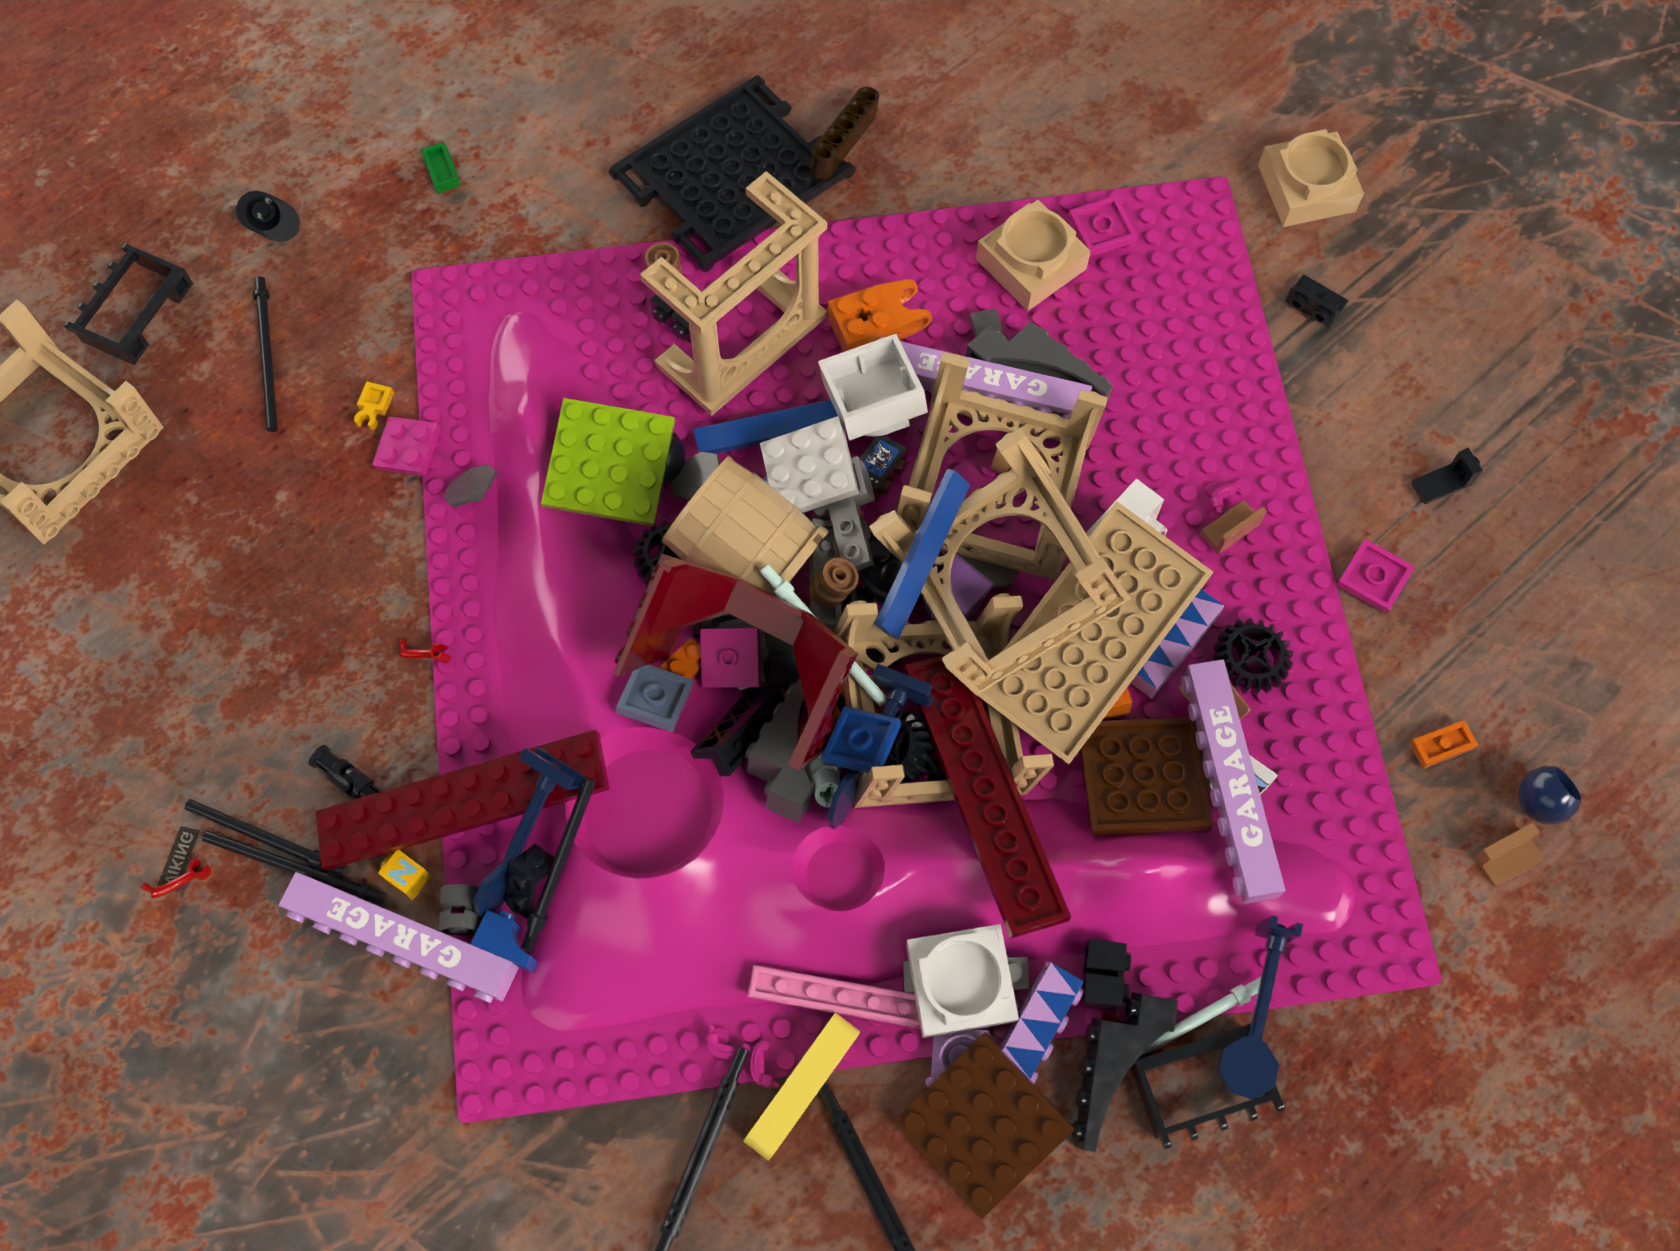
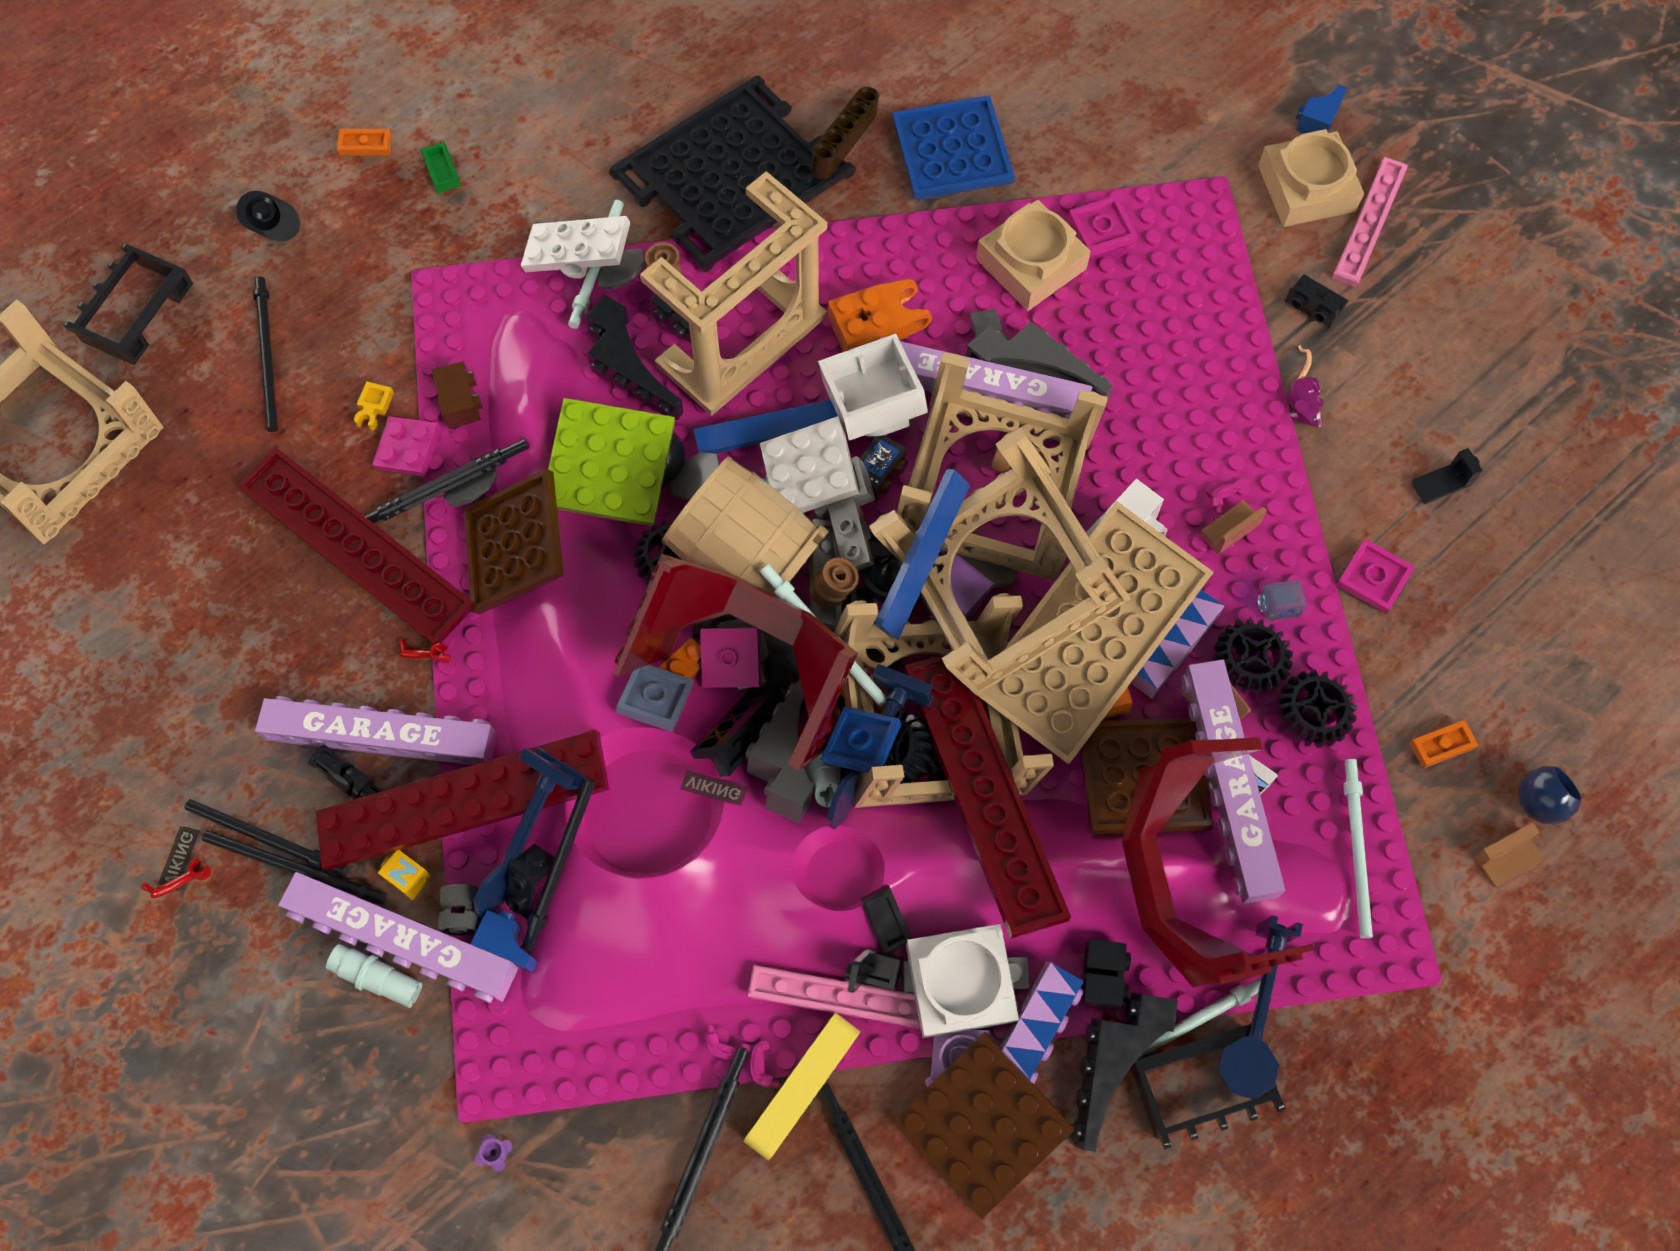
none -> dark red plate [237,447,474,645]
none -> lavender brick [255,696,498,765]
none -> light aqua piece [326,944,423,1008]
none -> orange plate [337,129,392,156]
none -> black axle [365,438,530,523]
none -> reddish brown brick [432,361,483,429]
none -> reddish brown plate [464,468,564,614]
none -> medium lavender plate [475,1134,512,1172]
none -> white plate [521,216,630,279]
none -> light aqua bar [568,200,624,329]
none -> black arch [585,295,684,421]
none -> dark grey piece [598,249,646,289]
none -> clear smoke sticker [680,771,748,806]
none -> black bracket [845,949,902,993]
none -> black tile [860,885,911,954]
none -> blue plate [892,95,1015,200]
none -> dark red panel [1121,737,1314,987]
none -> clear light blue brick [1258,579,1307,621]
none -> black gear [1276,669,1358,749]
none -> magenta animal [1288,345,1324,427]
none -> blue arch [1295,85,1347,134]
none -> bright pink tile [1332,157,1408,288]
none -> light aqua bar [1343,759,1373,938]

